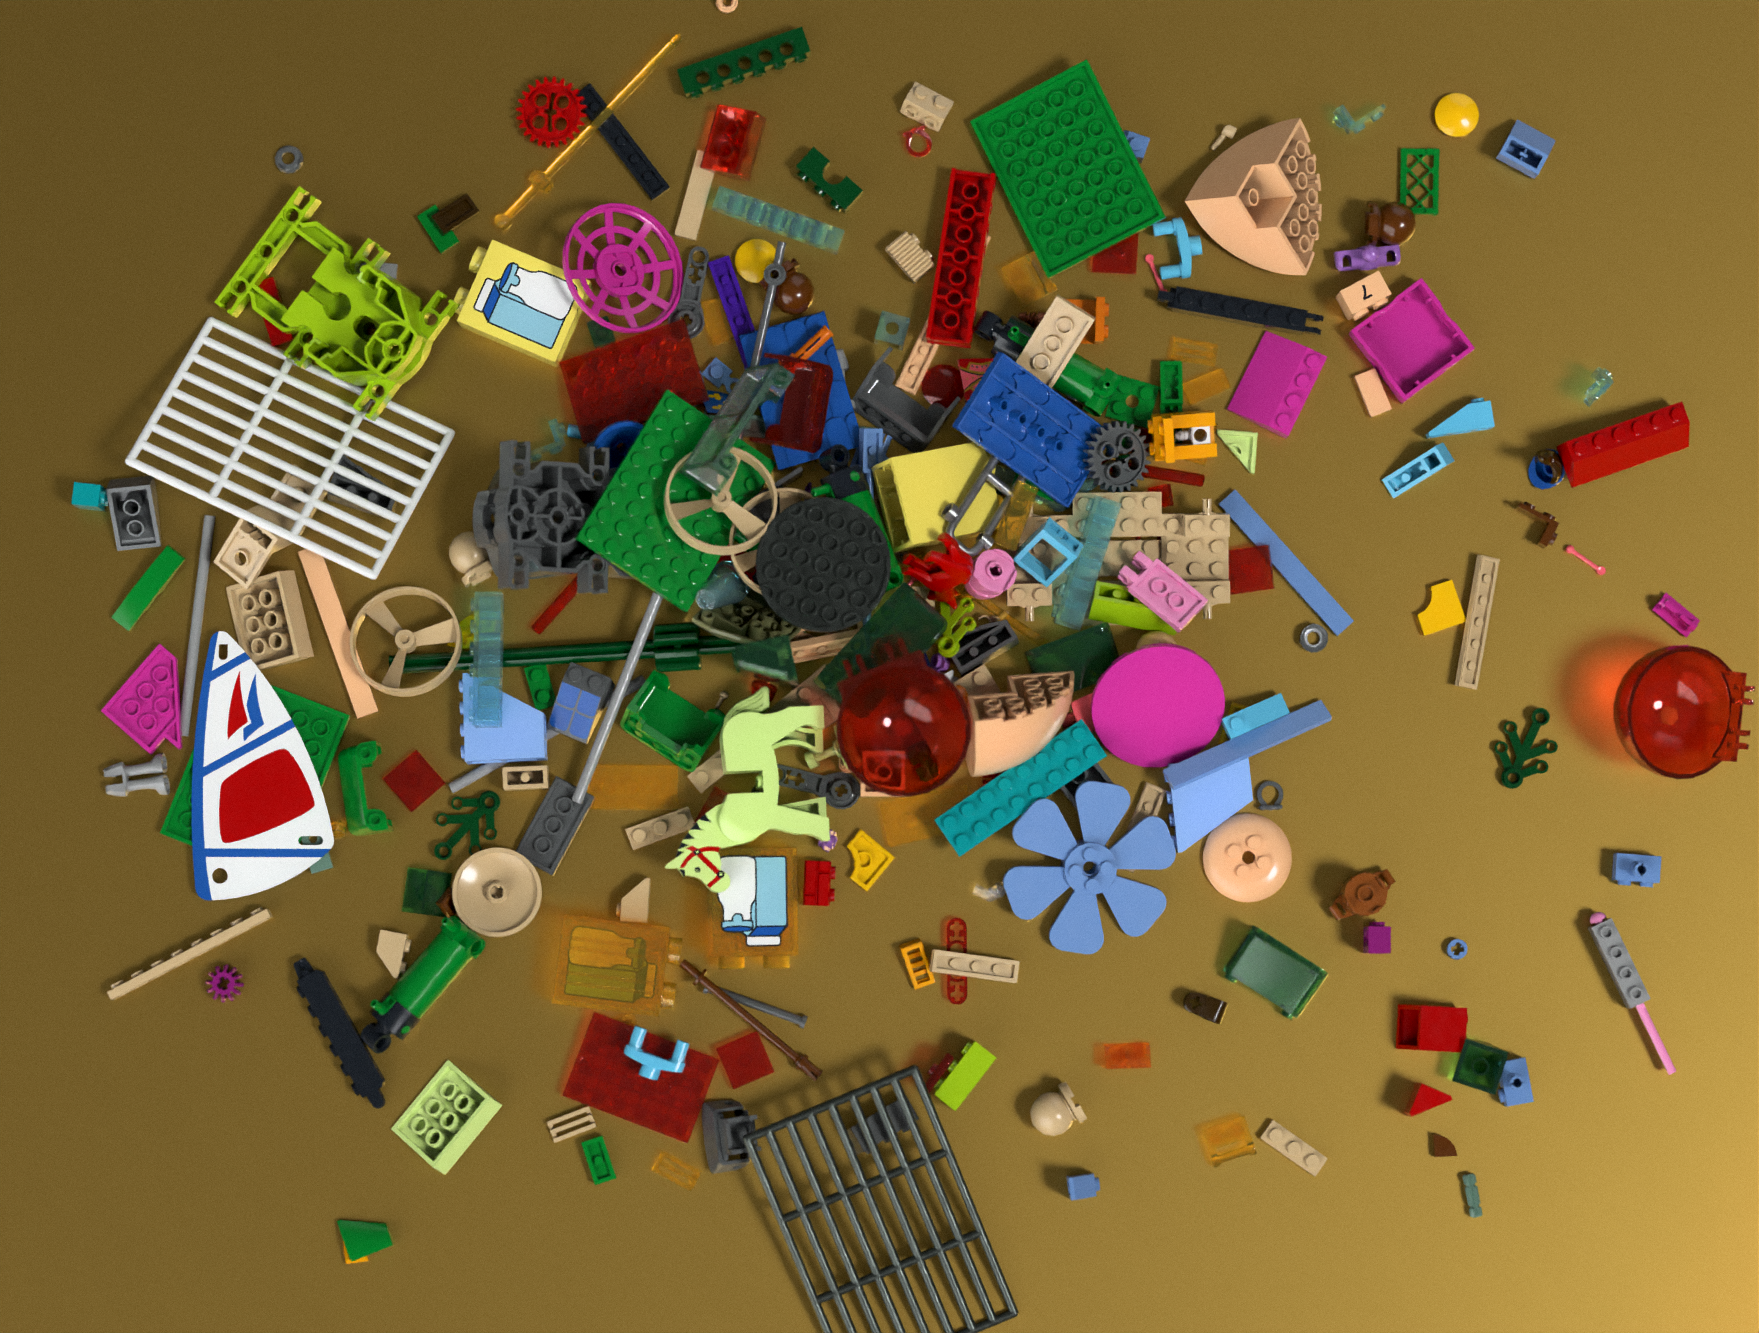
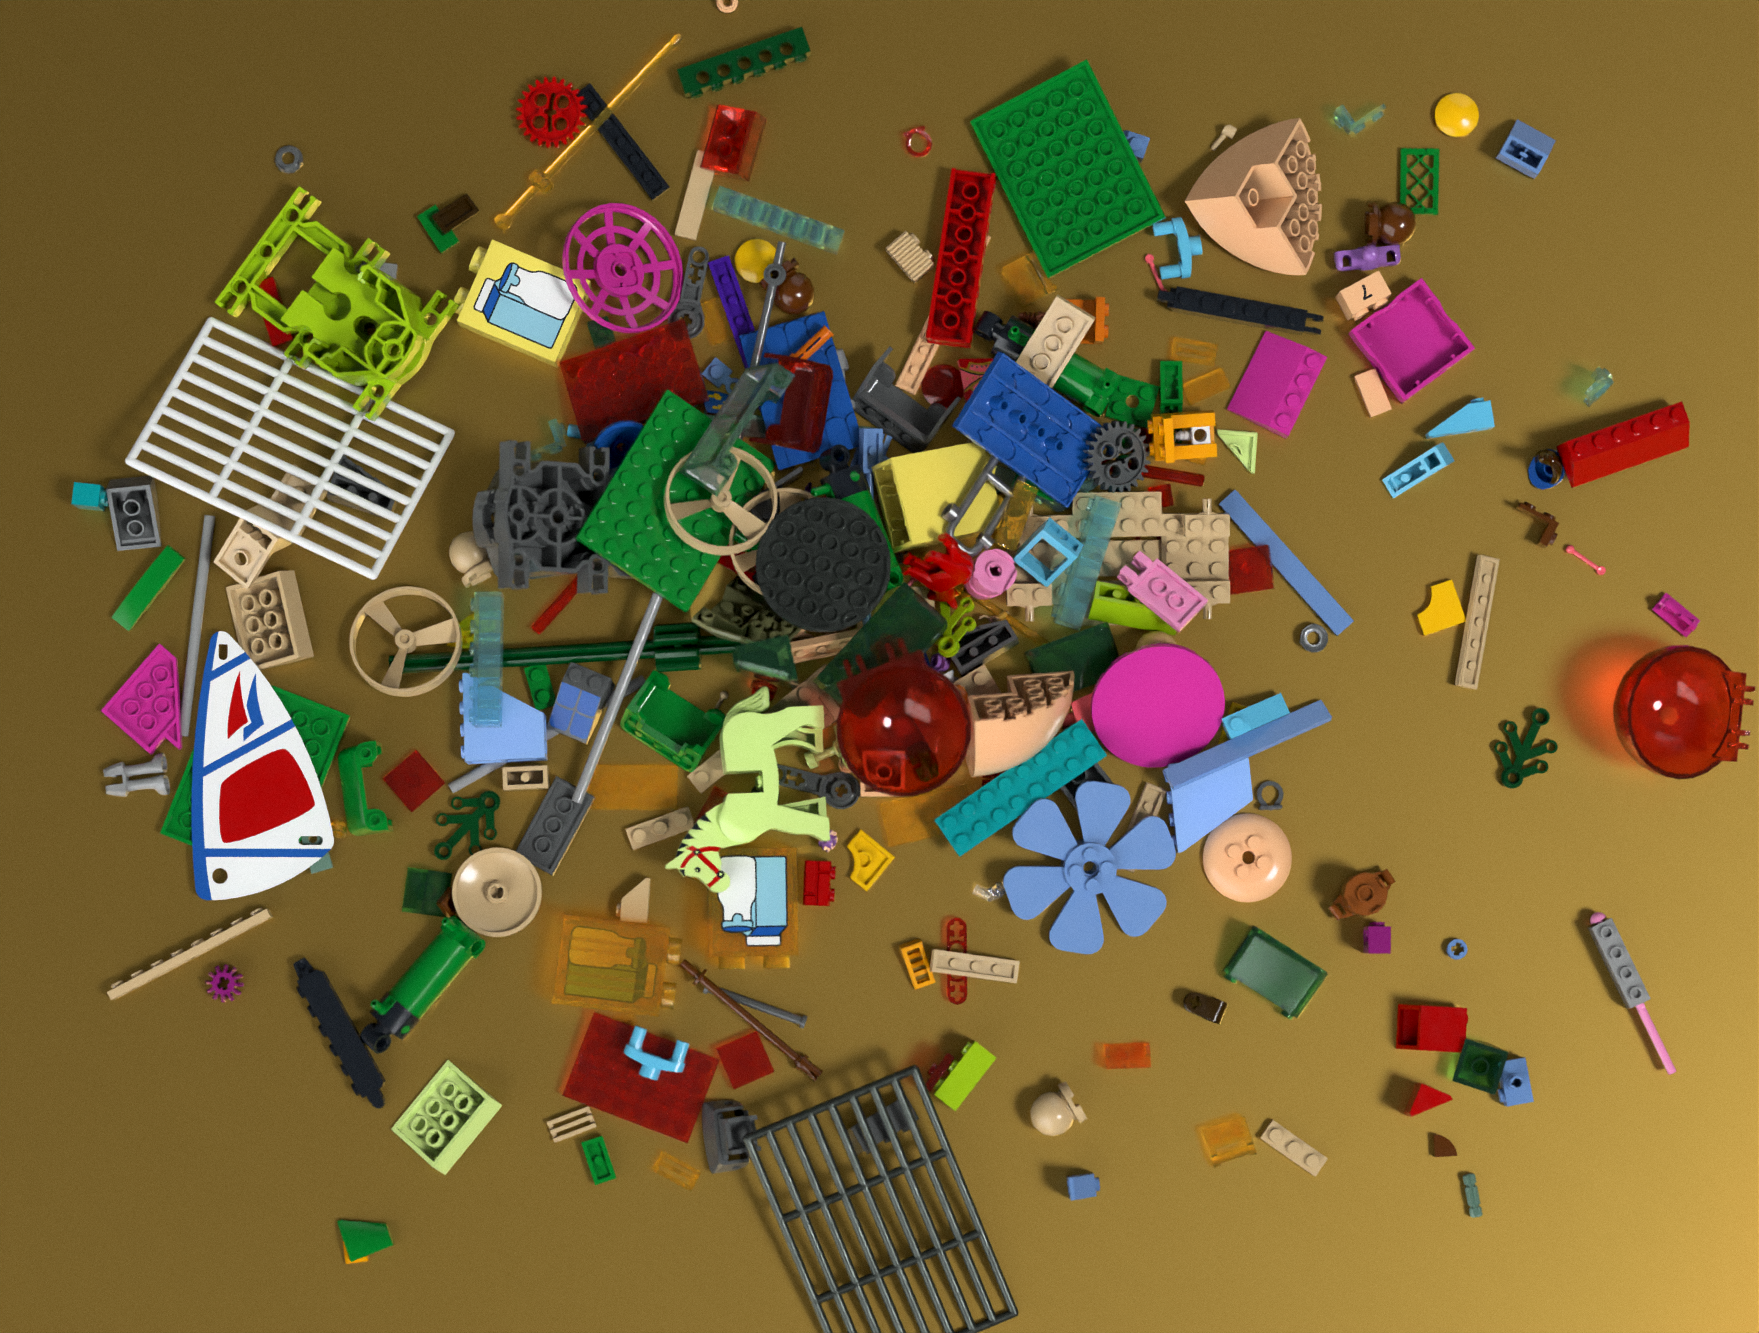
light nougat tile [298,544,379,719] -> none
tan slope [376,930,411,979] -> none
clear light blue cone [695,561,750,611] -> none
dark green arch [796,147,863,213] -> none
clear light blue piece [874,311,910,351] -> none
tan bracket [900,82,954,132] -> none
clear red plate [1092,232,1139,275] -> none
medium blue brick [1612,853,1662,888] -> none

